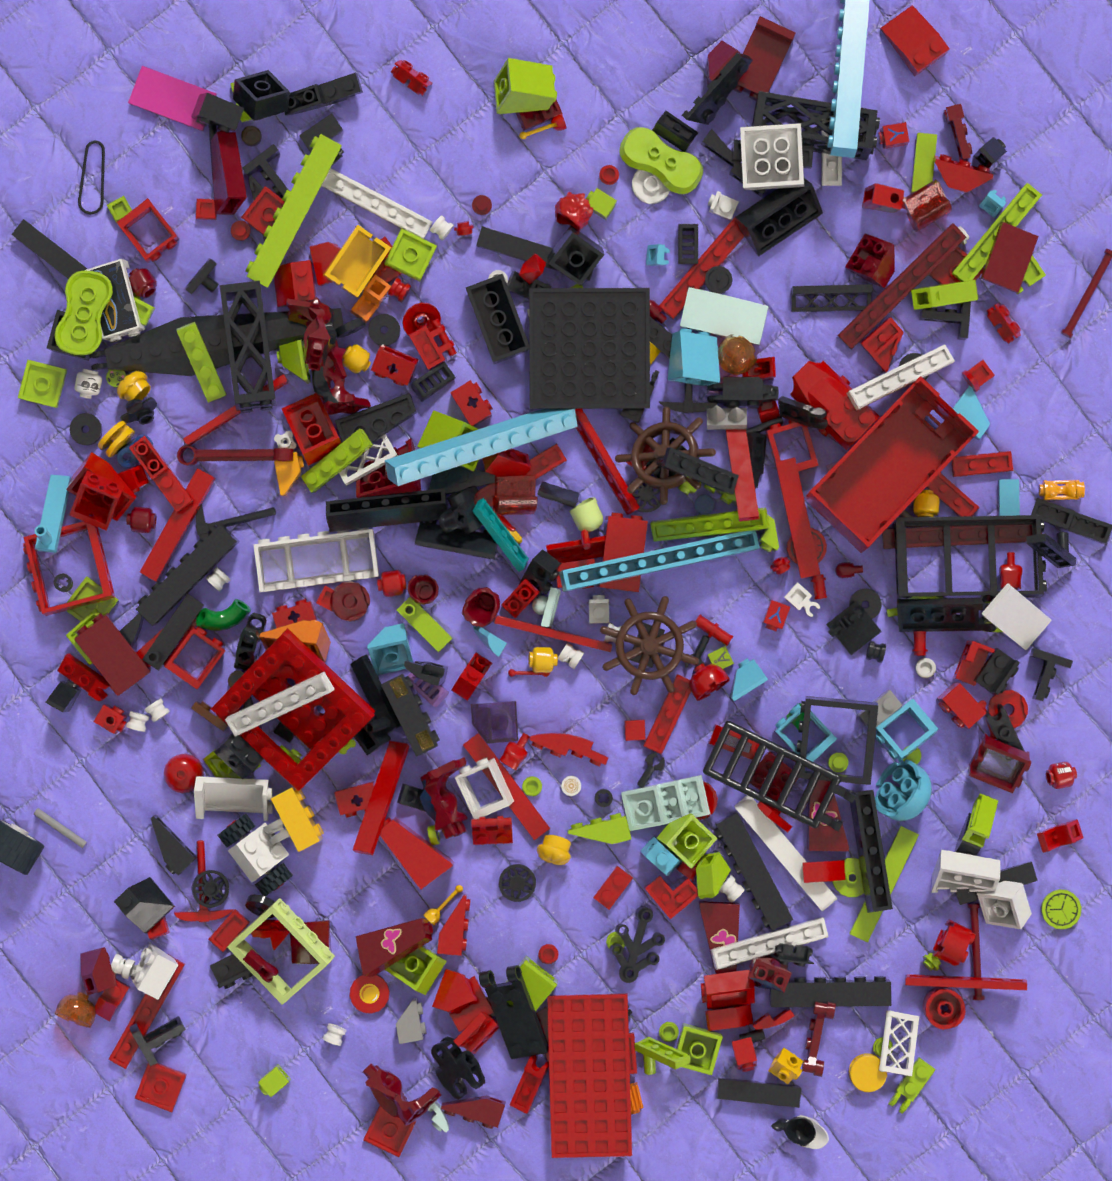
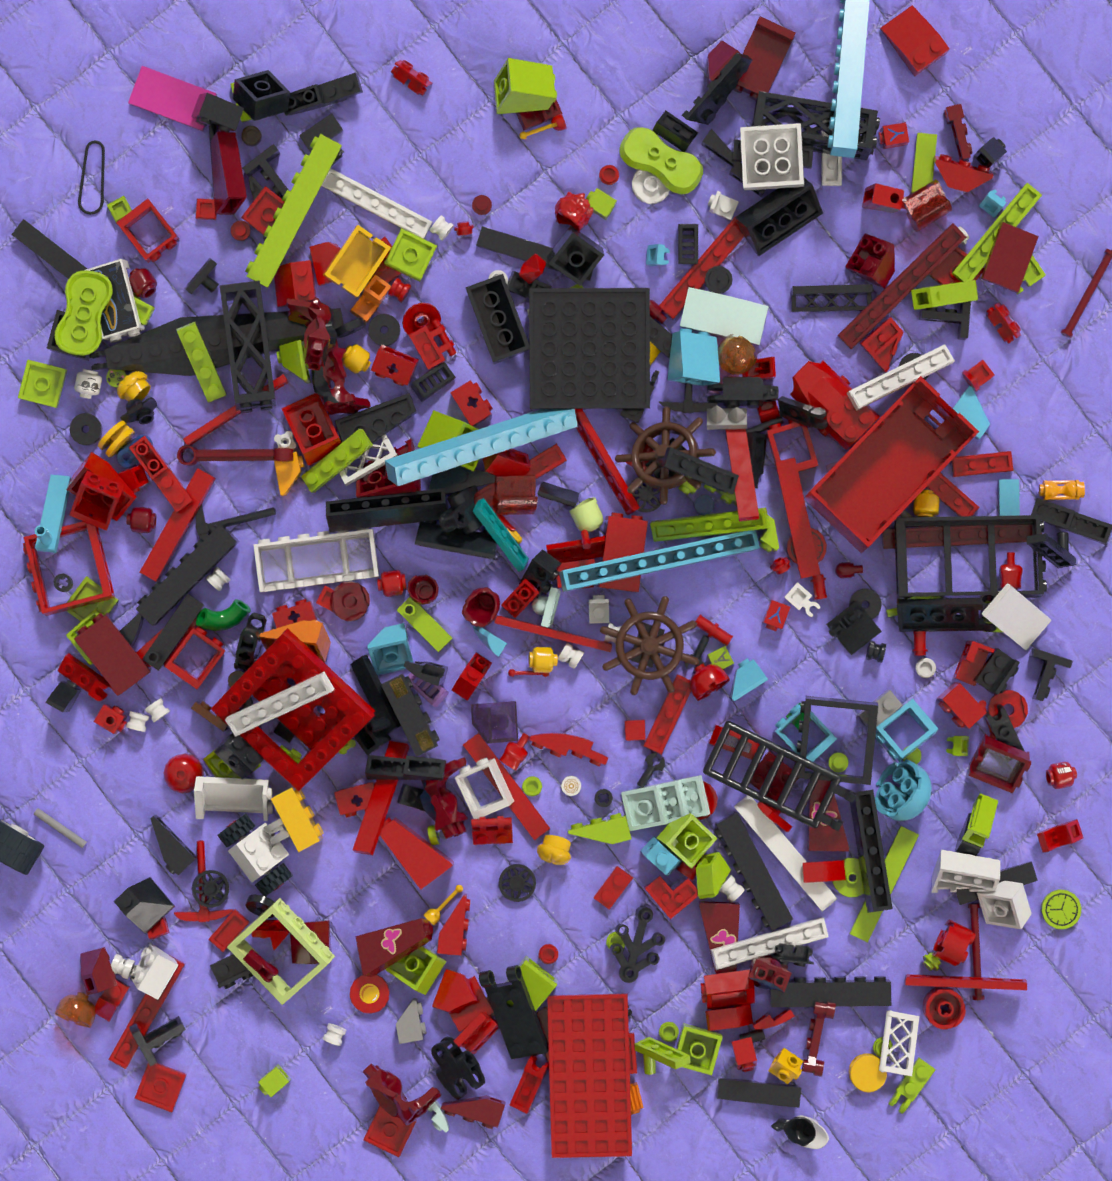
none -> black slope [365,755,446,780]
none -> lime tile [946,736,969,756]

